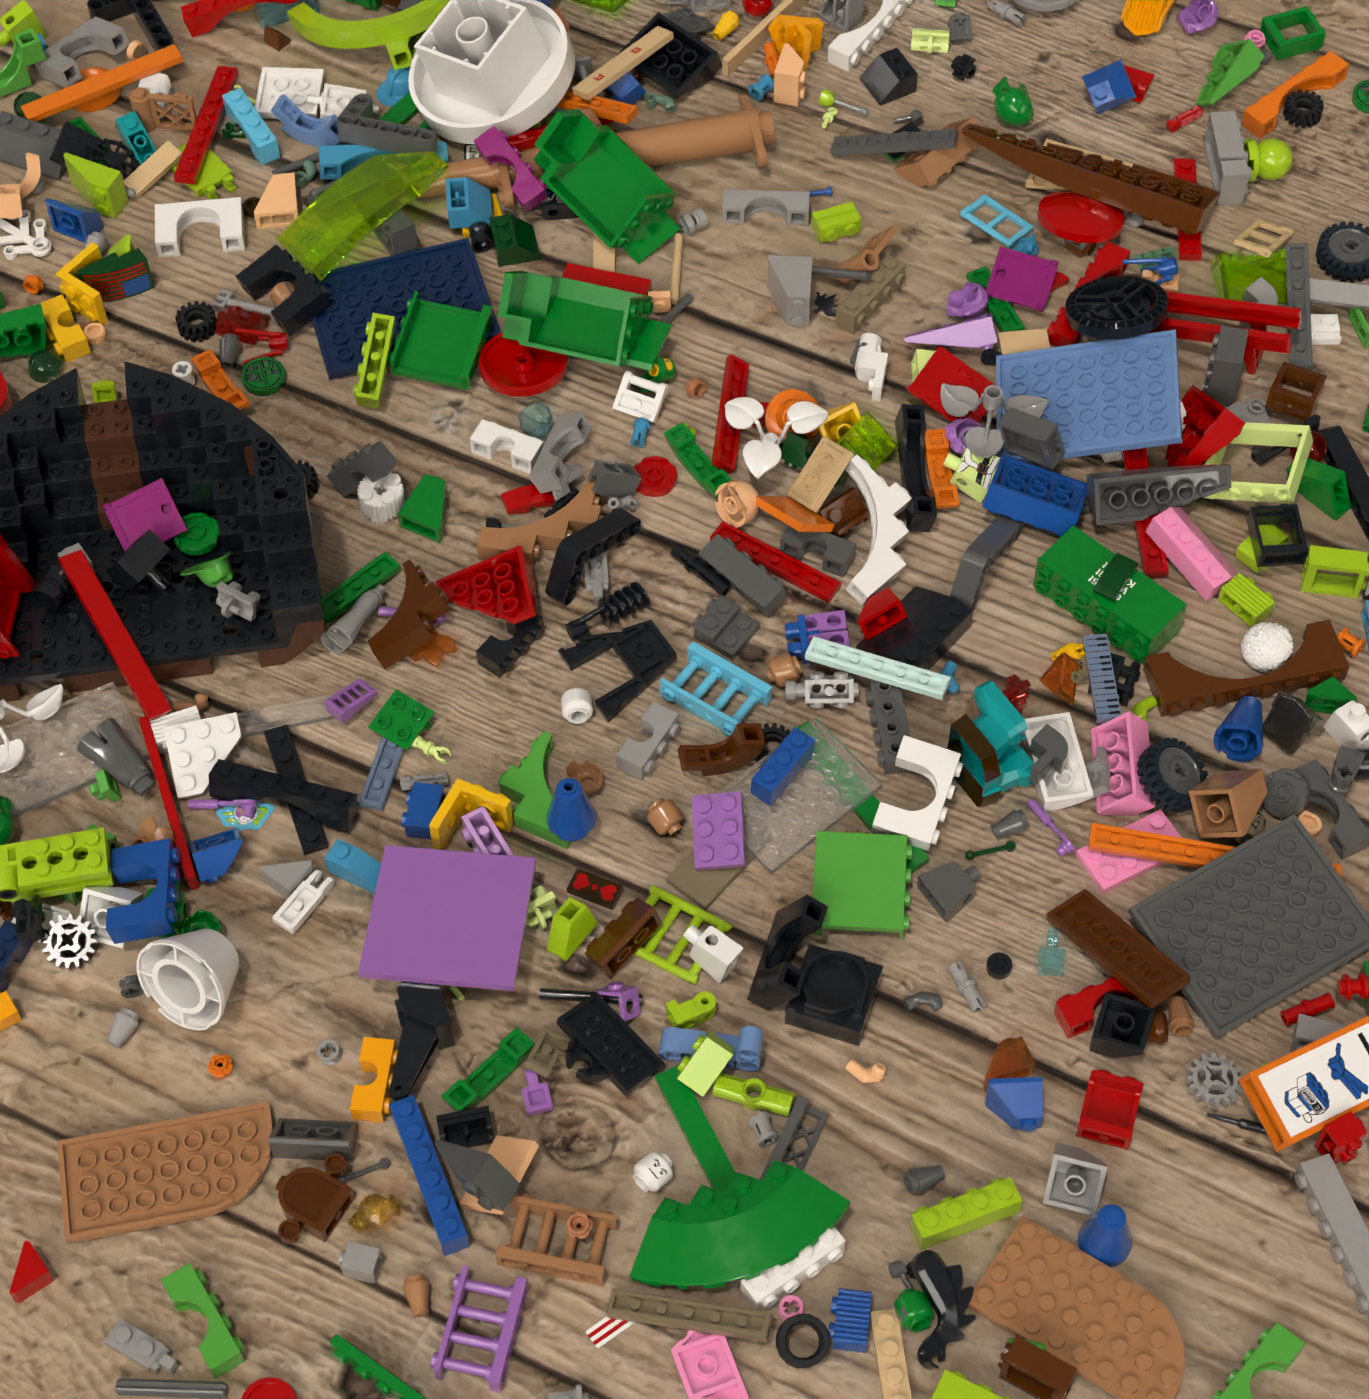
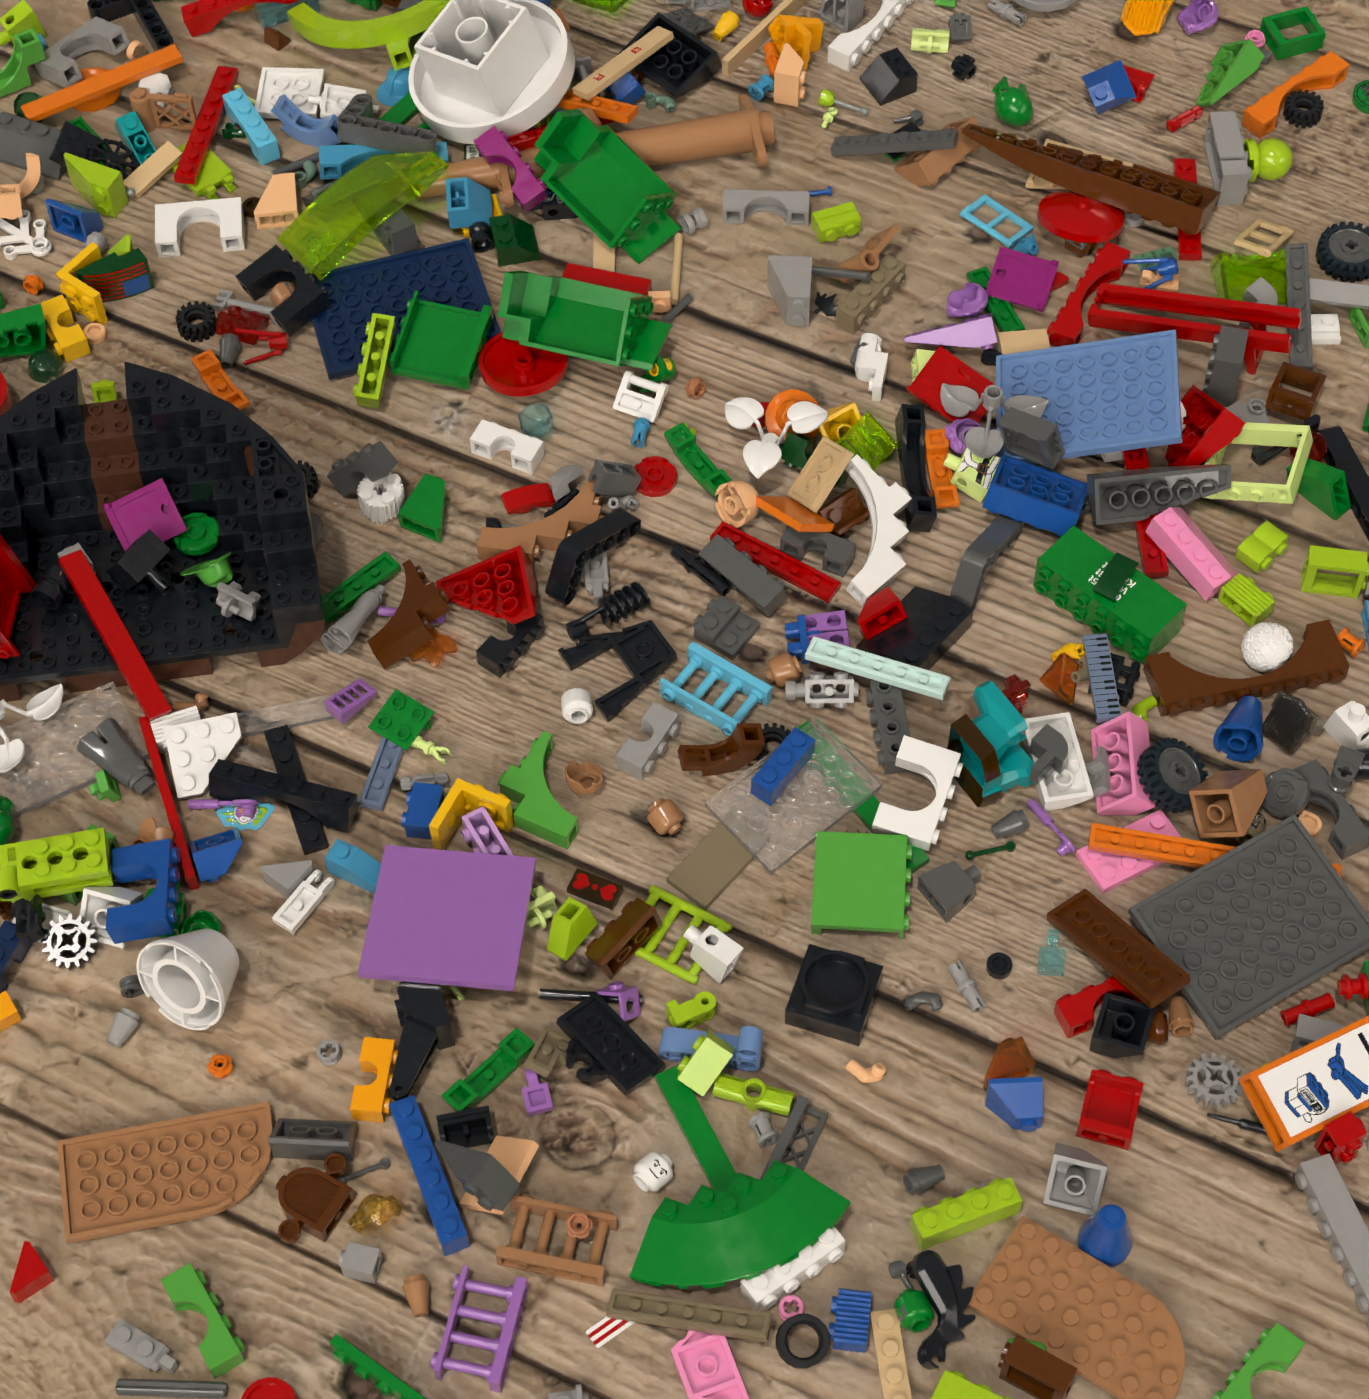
white bush [172,361,196,385] -> none
green tile [241,357,286,396] -> none
light grey arch [529,410,592,494] -> none
blue cone [546,778,597,841] -> none
medium lavender plate [692,791,746,871] -> none
red plate [711,354,749,474] -> none
black arch [747,894,828,1011] -> none
dark azure arm [940,661,960,694] -> none
black piece [1065,276,1169,340] -> none
black window [1247,504,1309,567] -> none
green slope [1303,677,1357,714] -> none

